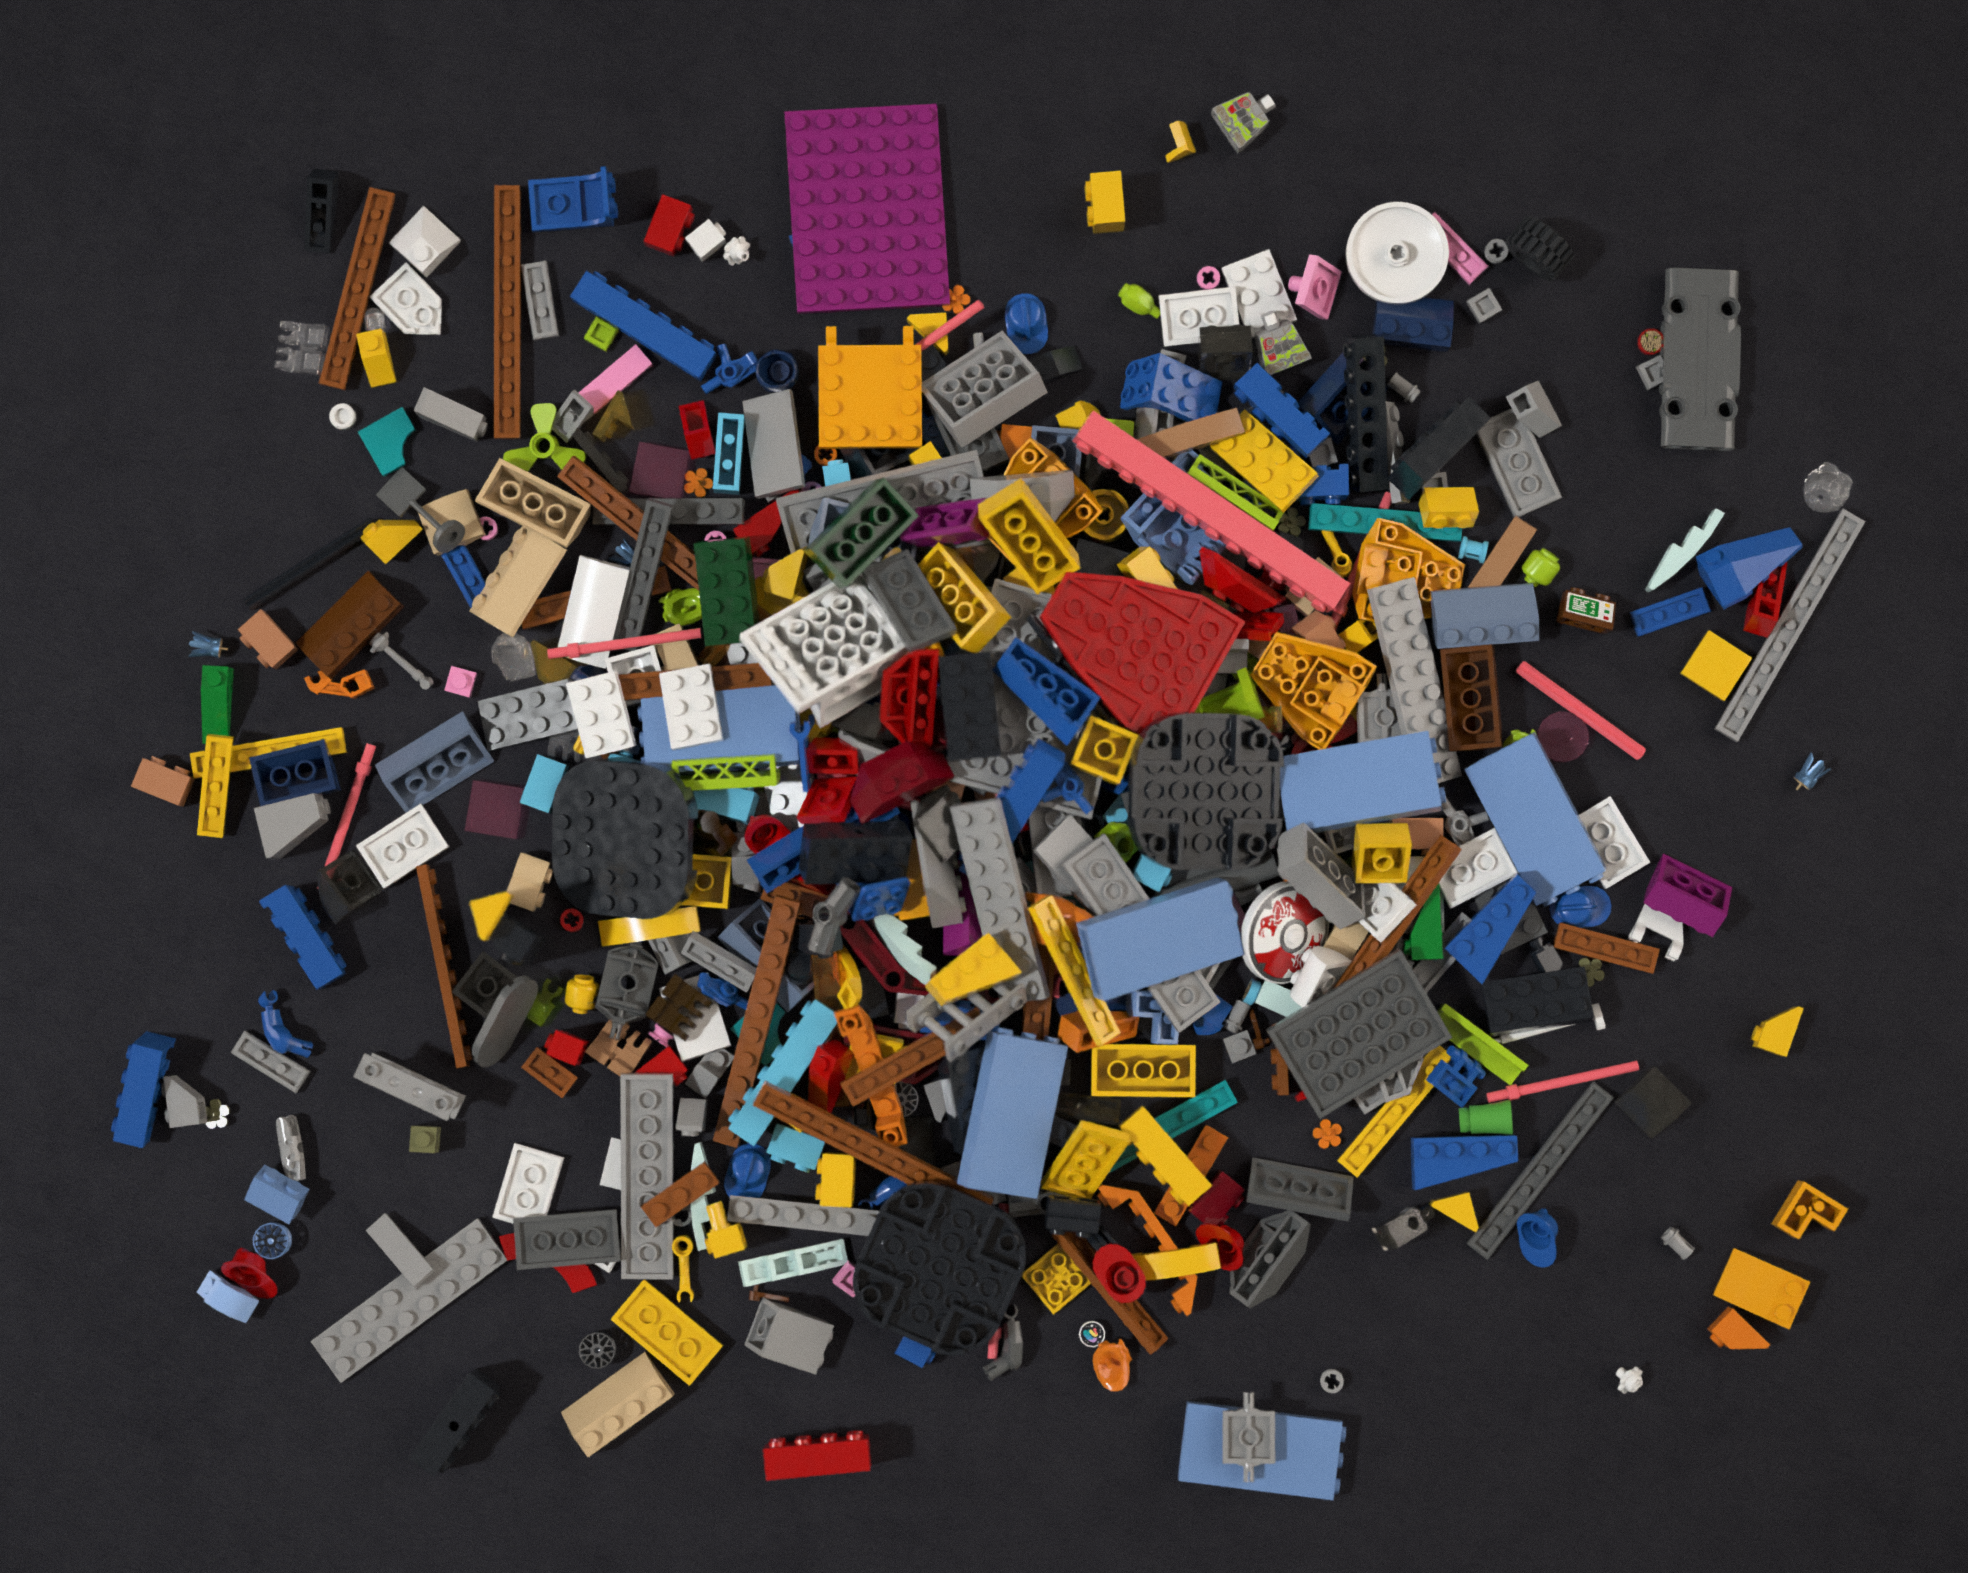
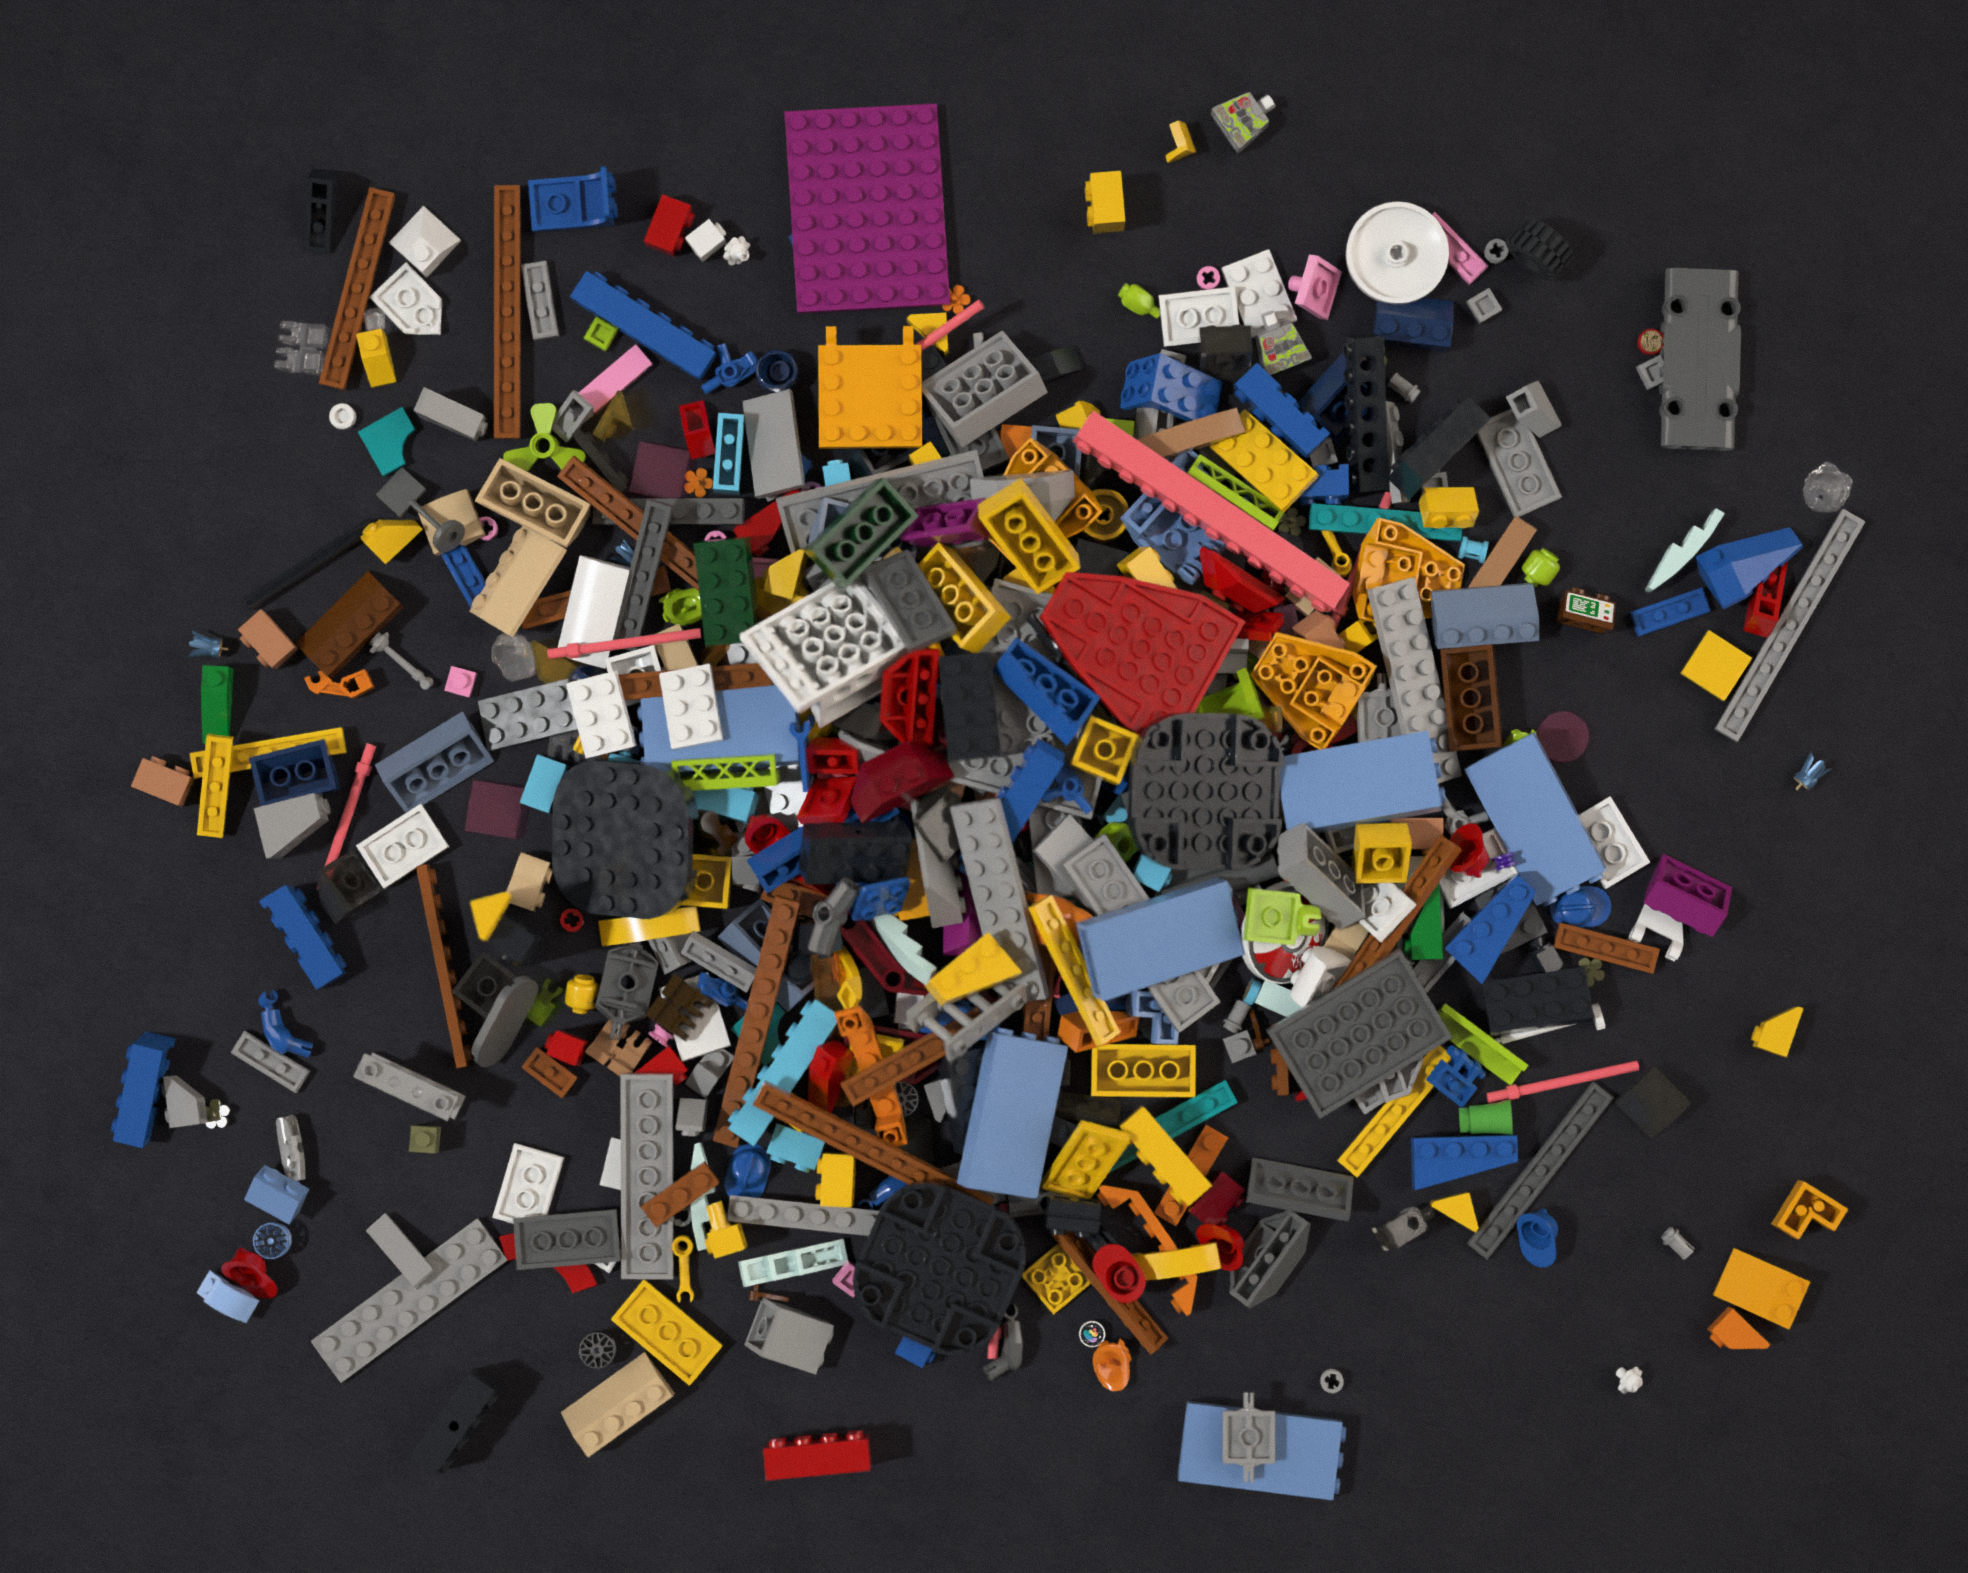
orange bush [814,445,837,466] -> none
blue piece [1005,294,1048,354] -> none
blue tile [1193,994,1233,1035] -> none
orange plant [1313,1119,1342,1149] -> none
coral axle [1516,661,1646,760] -> none
none -> lime plate [1243,888,1321,945]
none -> red piece [1449,823,1489,878]
none -> dark purple bush [1492,852,1518,871]

